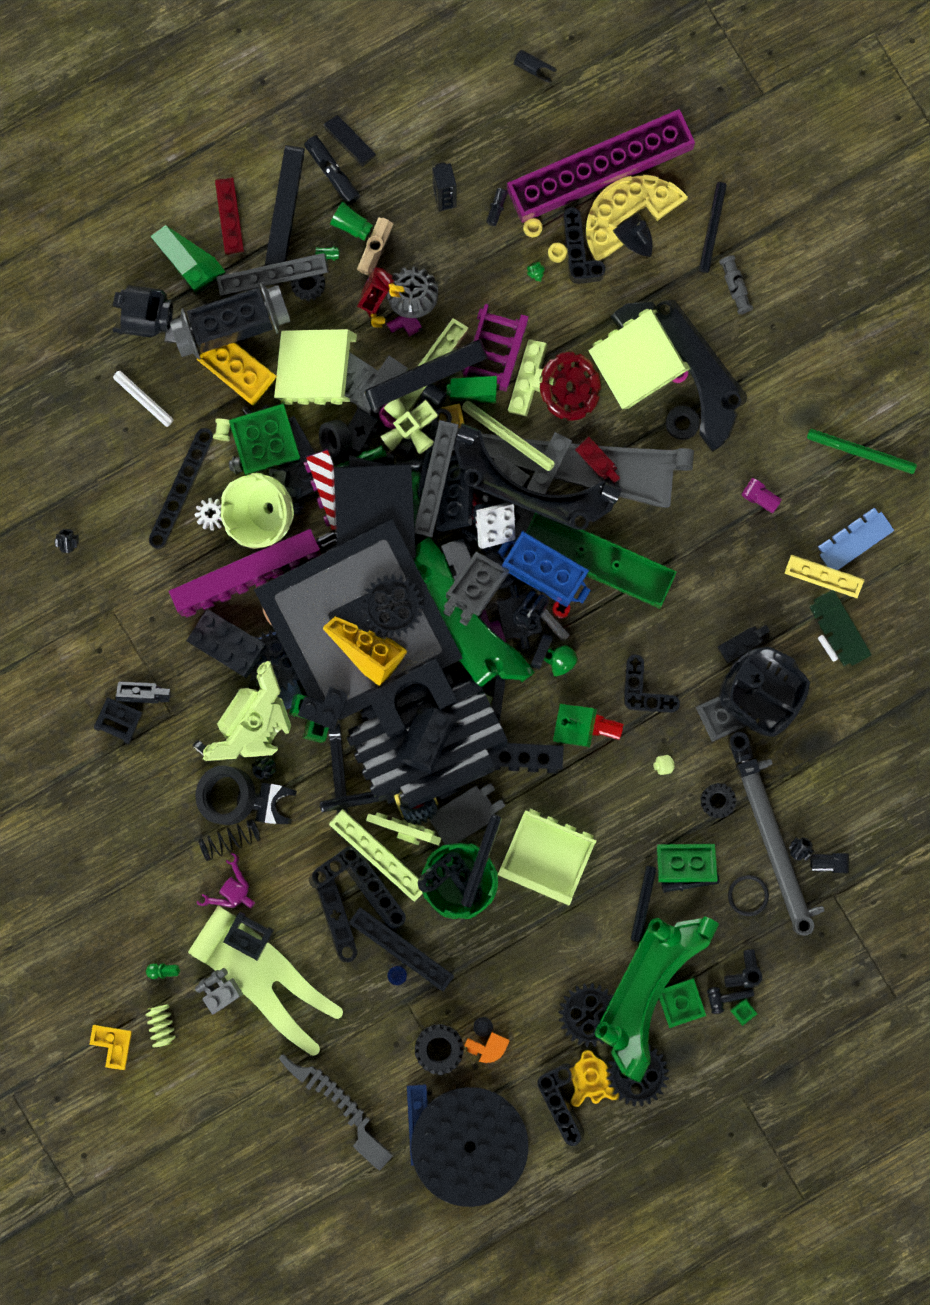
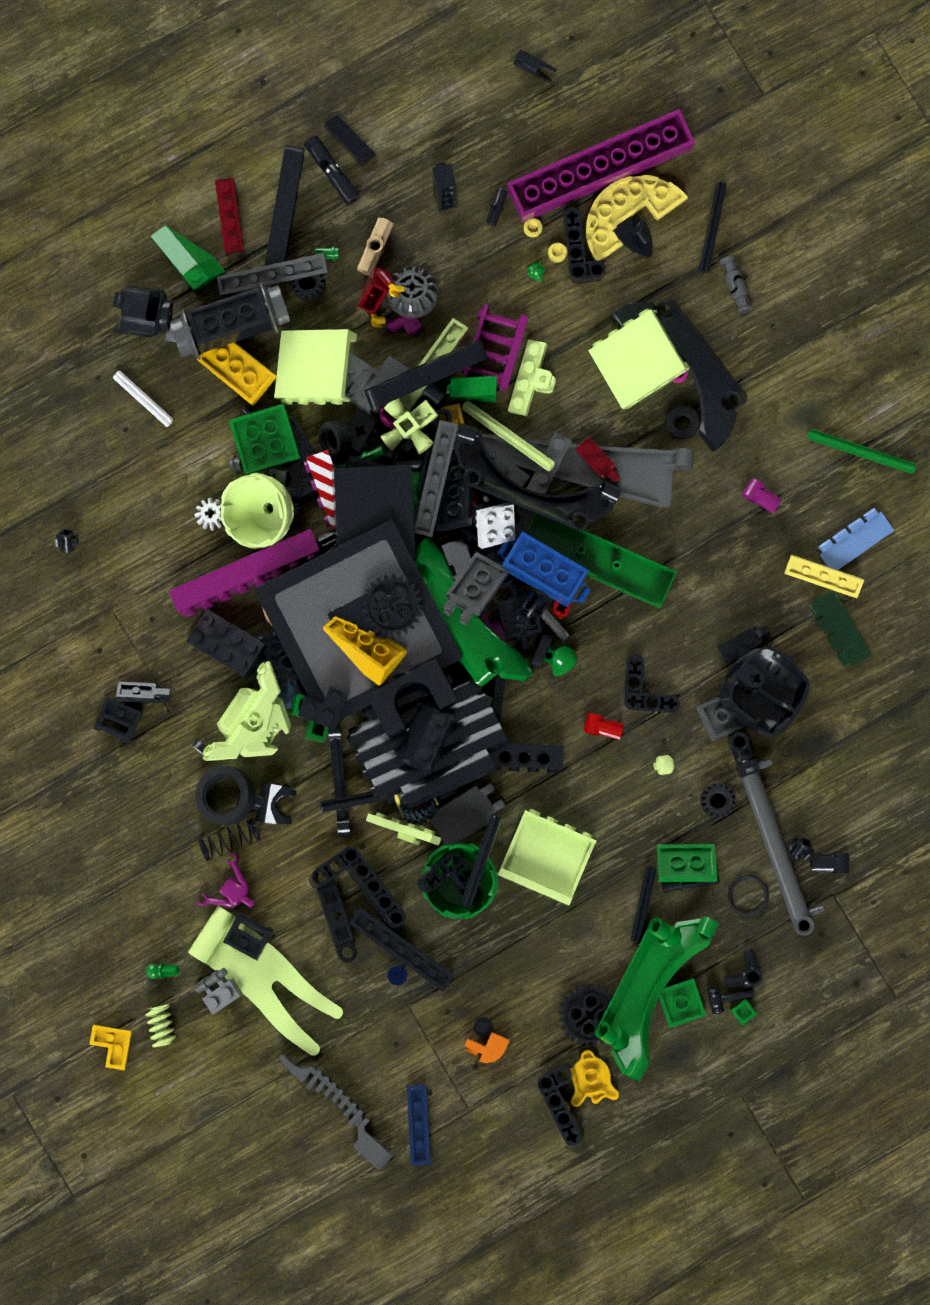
black beam [149,428,214,550] -> none
yellowish green bush [213,419,230,441] -> none
black gear [252,756,276,780] -> none
yellowish green plate [329,809,422,902] -> none
green plant [330,202,373,241] -> none
black plate [411,1087,528,1207] -> none
black tyre [415,1024,464,1075] -> none
dark red plate [539,352,601,421] -> none
green tile [553,704,597,747] -> none
black gear [605,1044,669,1107] -> none
white piece [818,635,838,662] -> none

